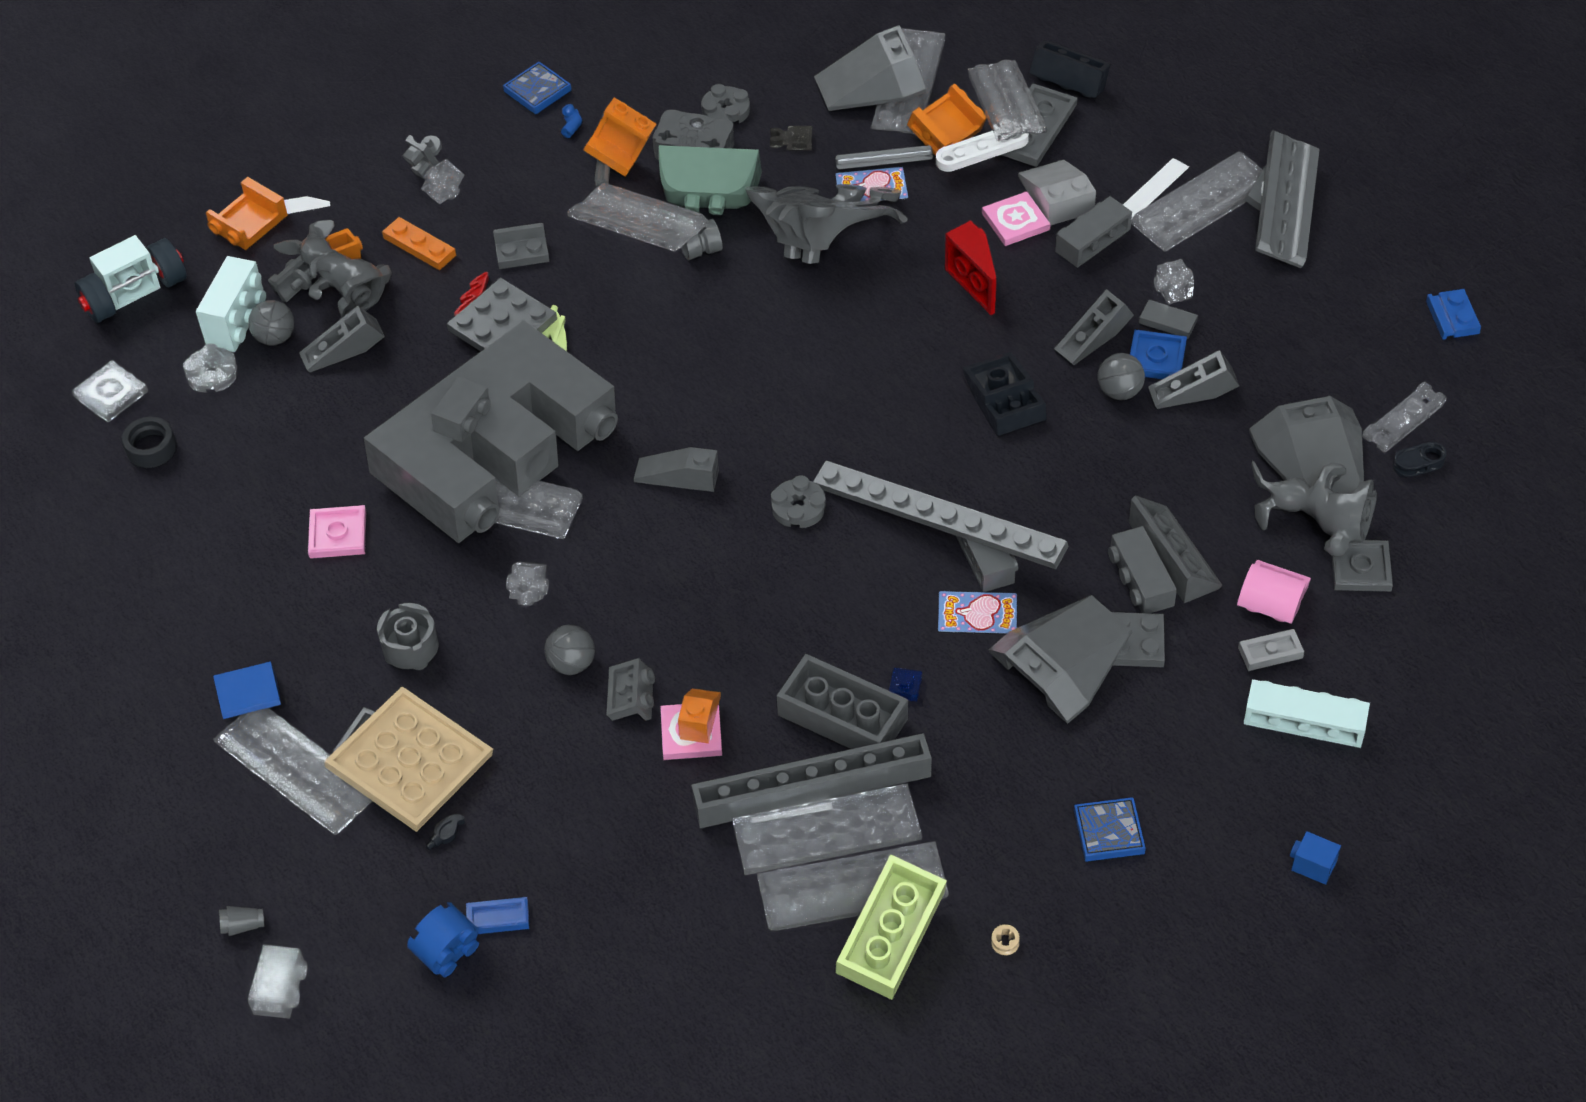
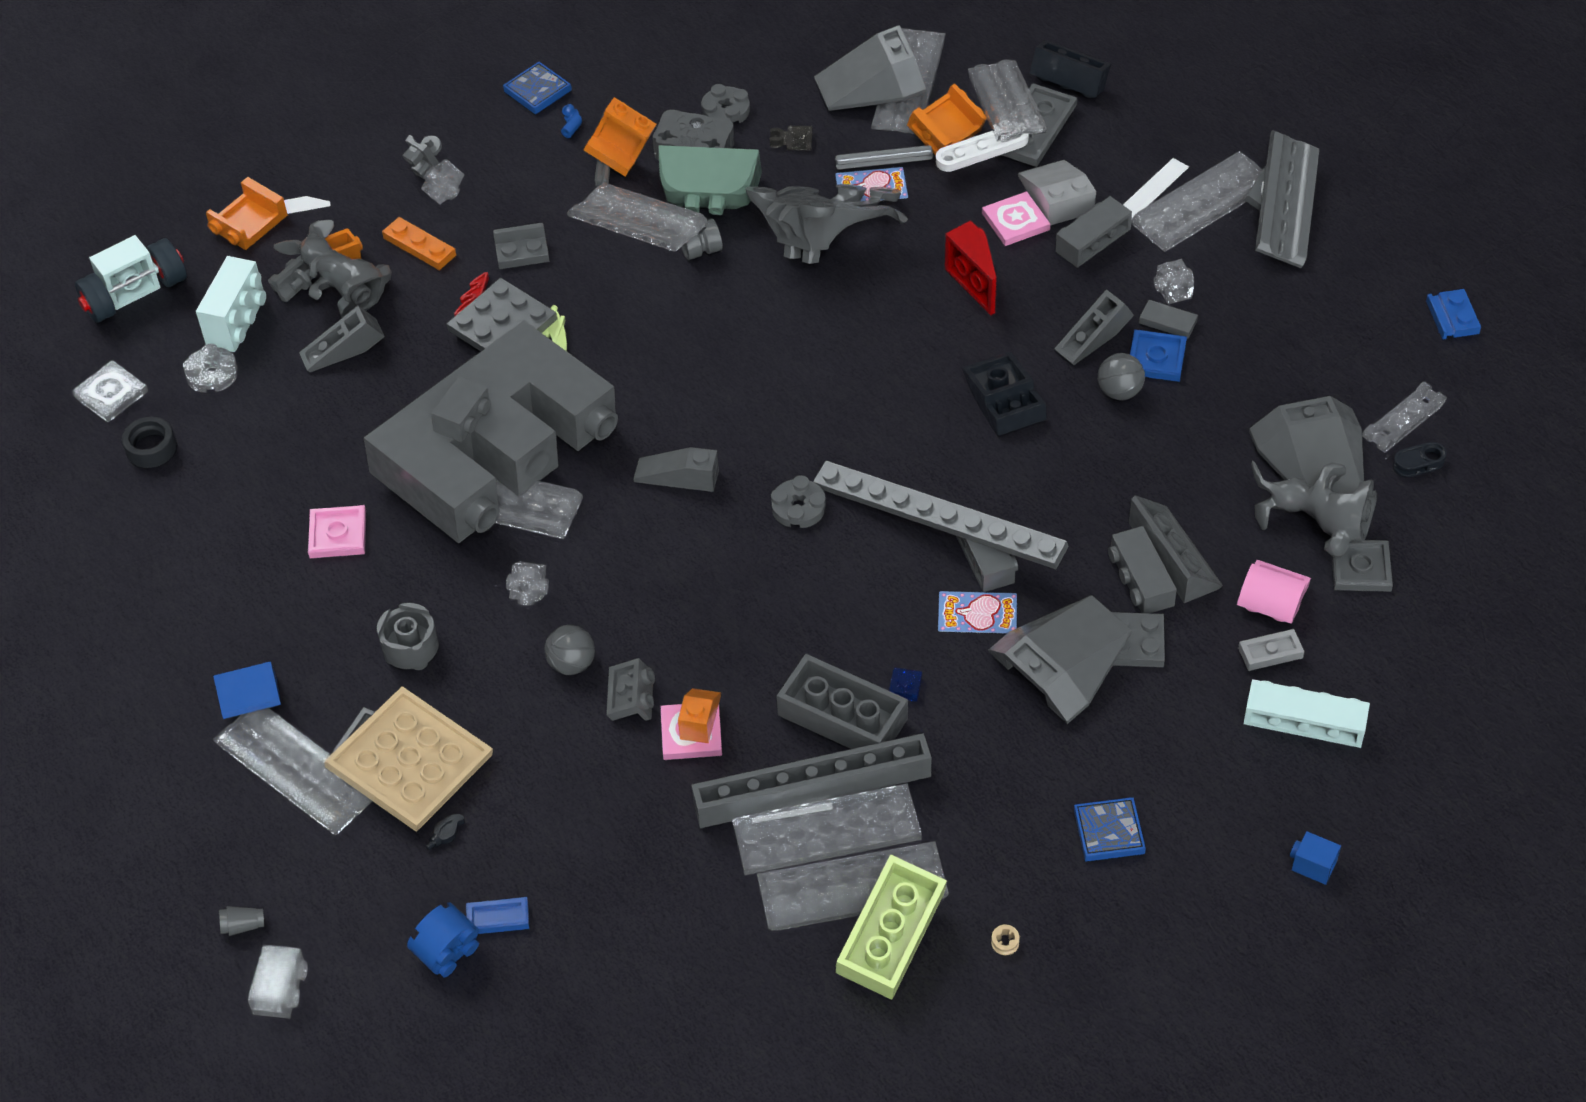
dark grey piece [248,300,294,346] -> none
dark grey slope [1148,350,1239,409] -> none

